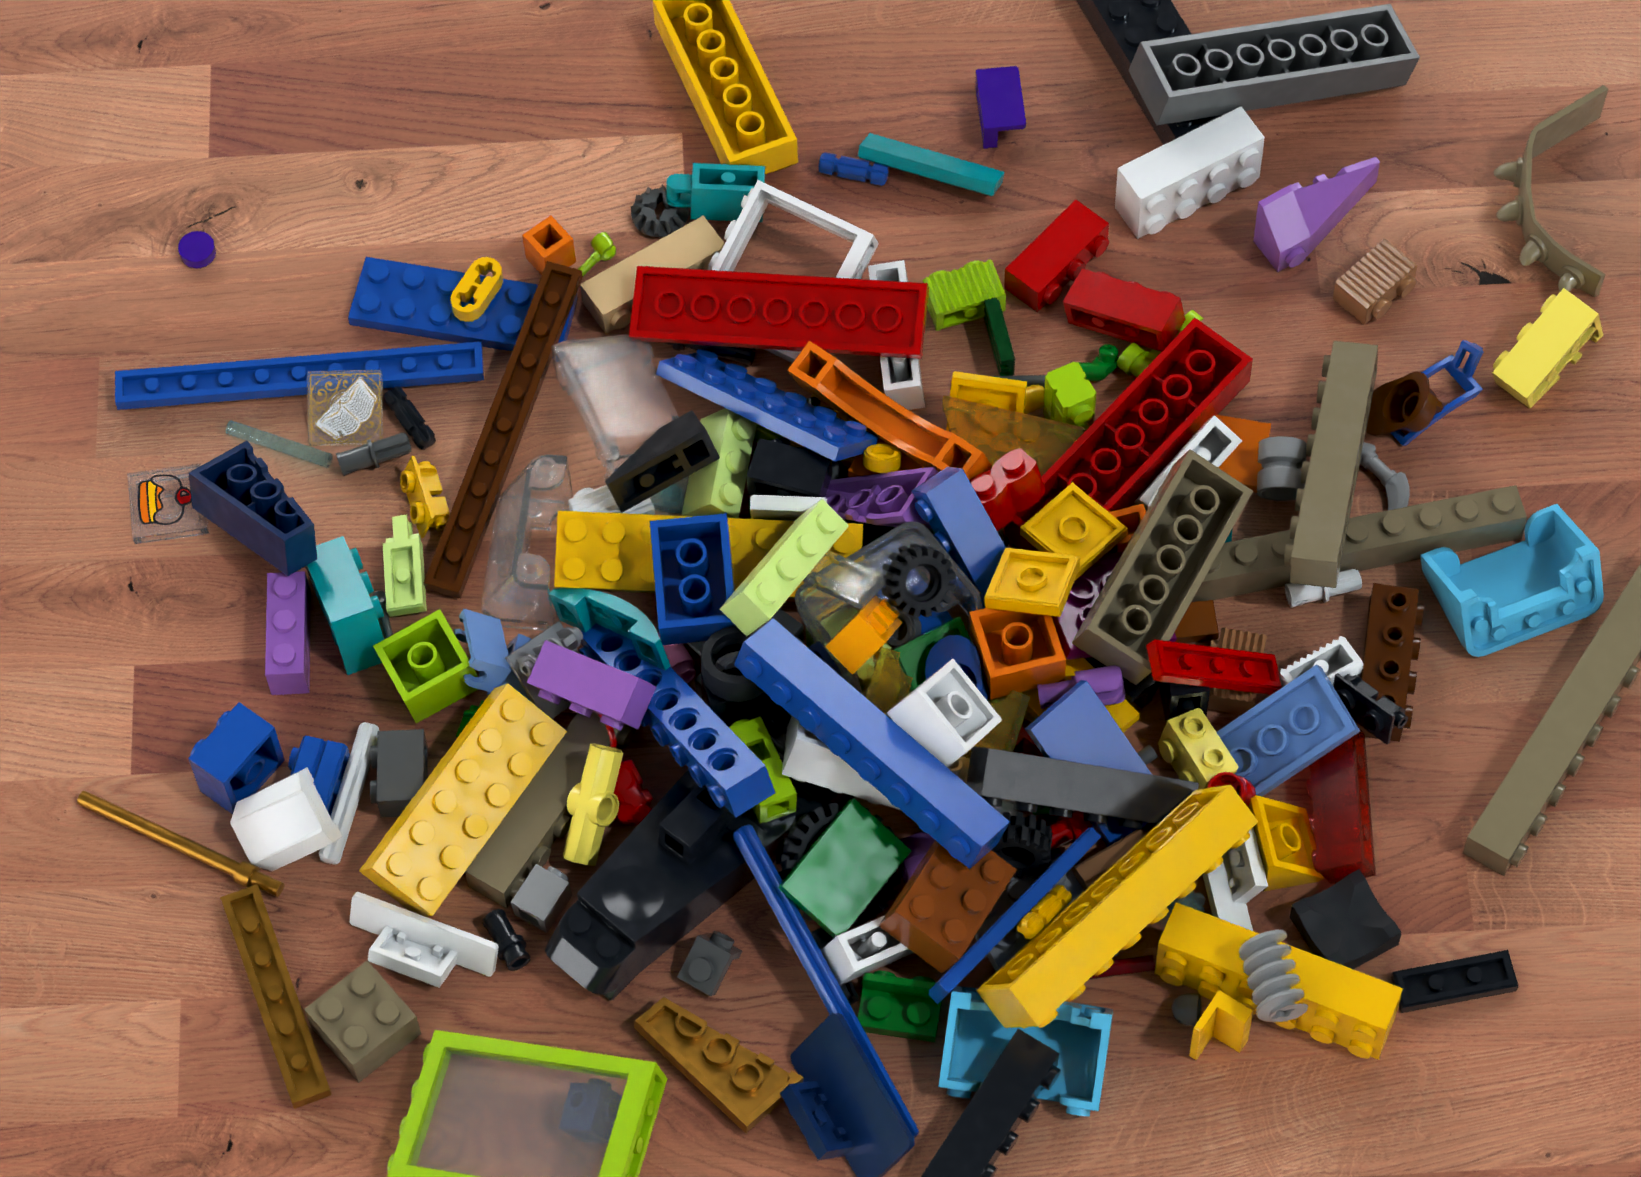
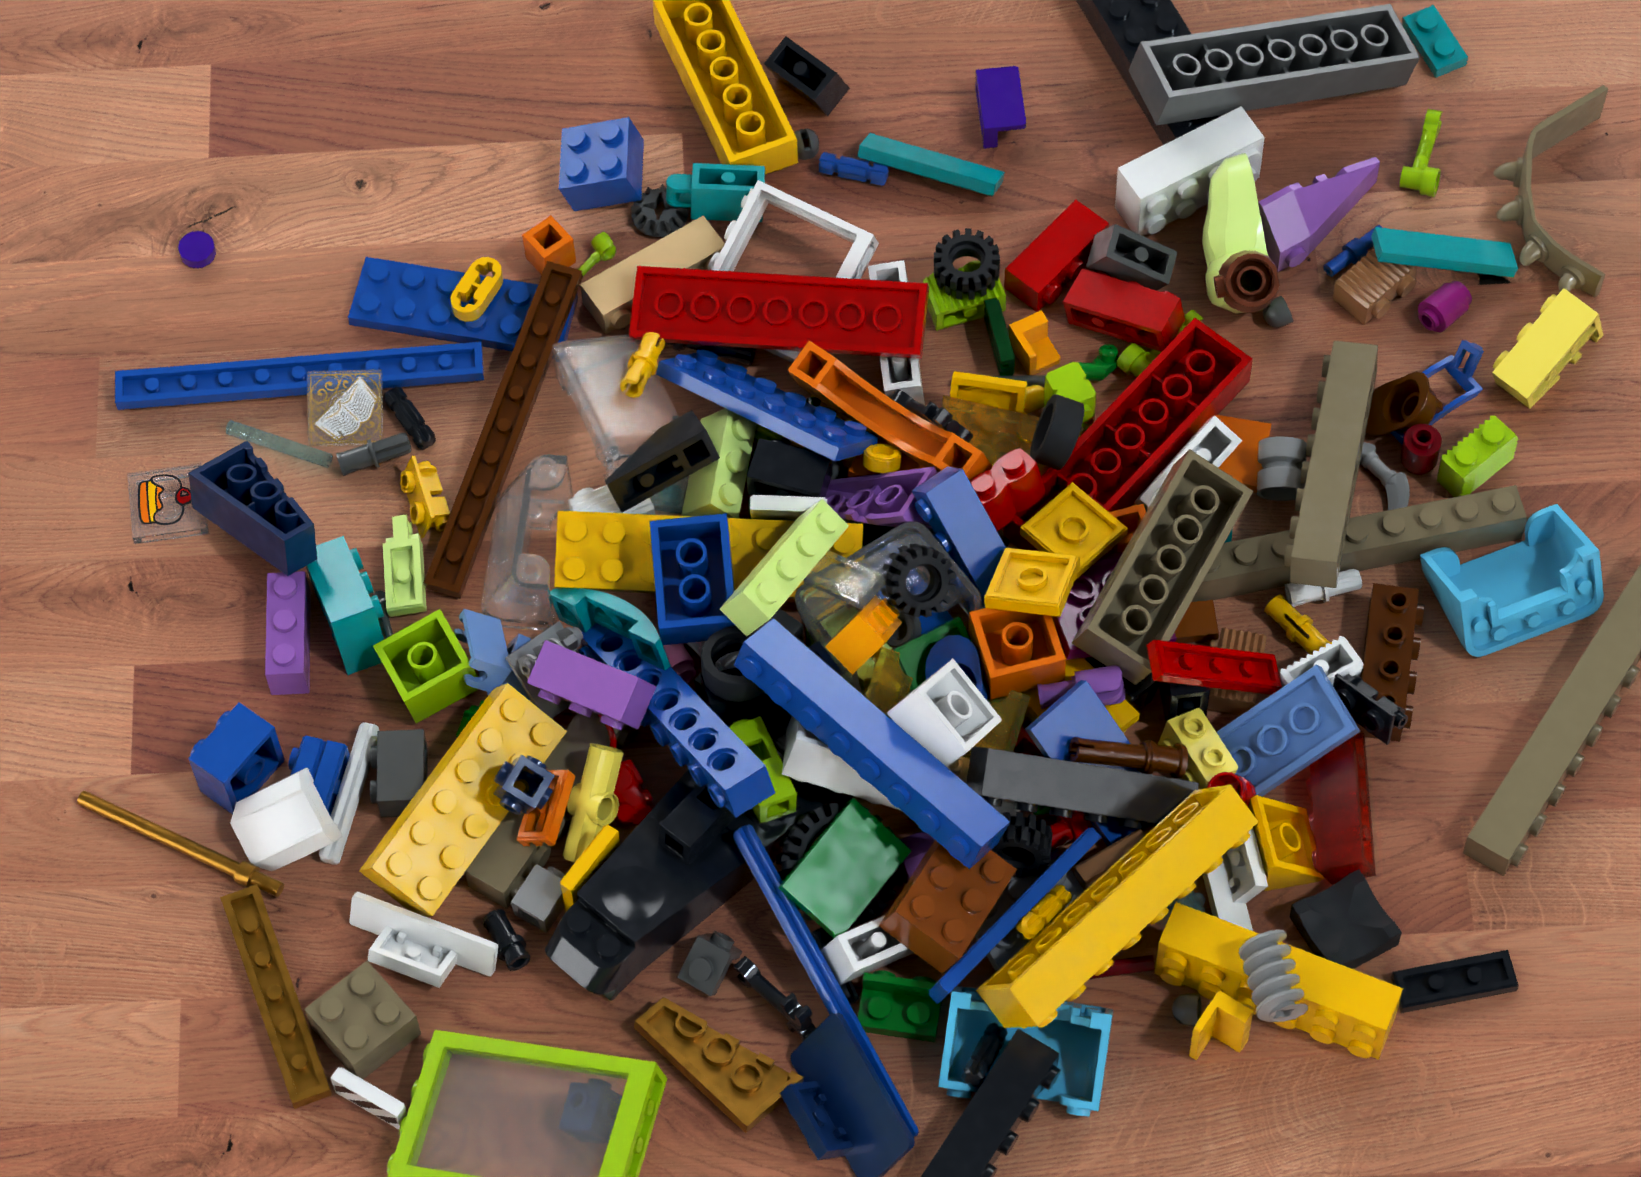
none -> white tile [330,1067,408,1129]
none -> dark blue brick [494,755,555,815]
none -> orange tile [516,770,576,846]
none -> blue brick [559,117,644,211]
none -> yellow tile [560,824,620,912]
none -> yellow pin [620,332,665,398]
none -> black bar [733,956,816,1041]
none -> black brick [764,36,850,116]
none -> dark grey hinge [794,128,819,160]
none -> black bar [891,389,973,443]
none -> black tyre [934,228,1000,300]
none -> black axle [962,1023,1008,1087]
none -> light orange panel [1009,310,1060,375]
none -> black tyre [1030,394,1085,470]
none -> reddish brown pin [1069,737,1188,779]
none -> dark grey brick [1086,224,1178,291]
none -> yellowish green piece [1202,153,1280,314]
none -> dark grey hinge [1263,296,1293,328]
none -> yellow pin [1264,594,1332,655]
none -> blue bar [1323,225,1383,277]
none -> teal tile [1371,227,1518,277]
none -> lime brick [1399,109,1442,197]
none -> dark red brick [1401,424,1442,475]
none -> teal plate [1402,5,1468,78]
none -> magenta brick [1418,281,1472,333]
none -> lime brick [1437,415,1519,497]

